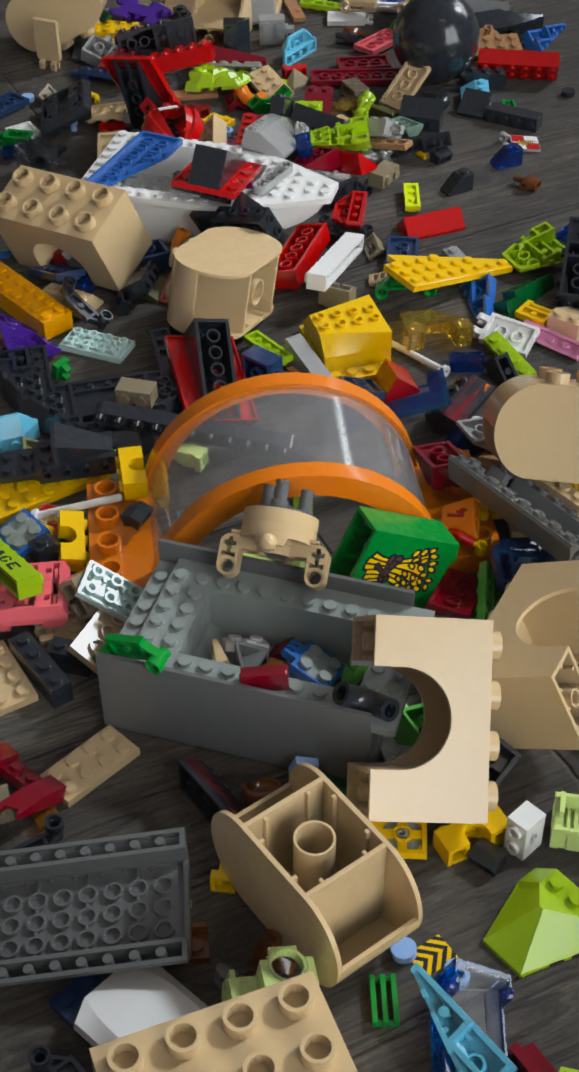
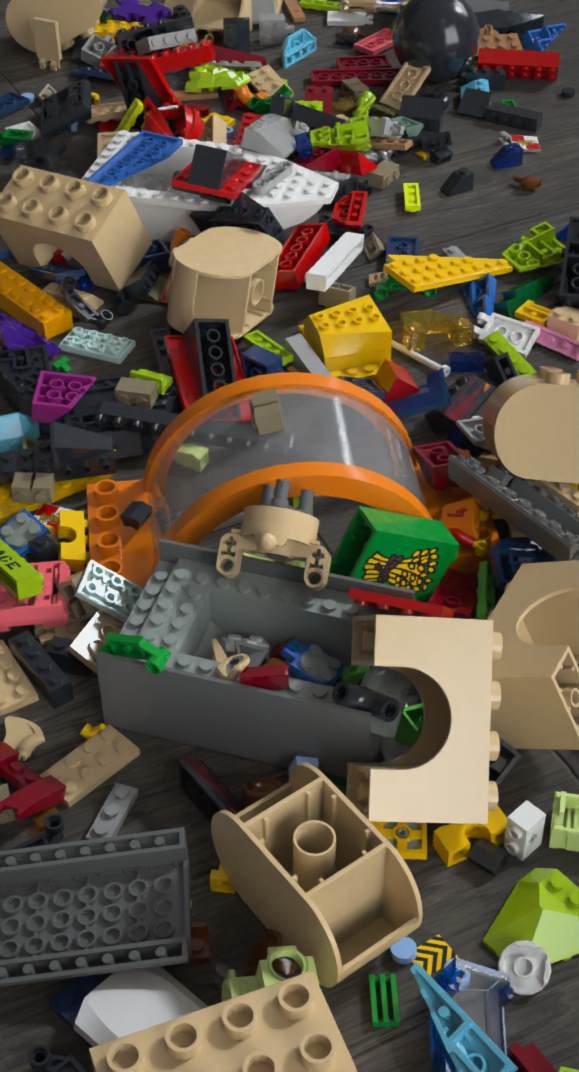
white bar [31,494,123,522] -> none
yellow arch [115,446,149,500] -> none
red leg [281,63,307,80] -> none
dark tan slope [287,68,311,91] -> none
red slope [397,206,466,239] -> none
none -> tan arm [3,716,45,761]
none -> dark tan piece [11,472,56,503]
none -> magenta wedge [32,371,96,423]
none -> yellow hand [79,723,105,740]
none -> light grey plate [86,783,138,840]
none -> neon yellow plate [115,98,143,132]
none -> lime bracket [129,369,173,395]
none -> light grey arch [135,28,198,55]
none -> tan piece [214,653,250,681]
none -> dark tan piece [249,388,284,436]
none -> red plate [348,588,454,618]
none -> white tile [498,940,551,995]

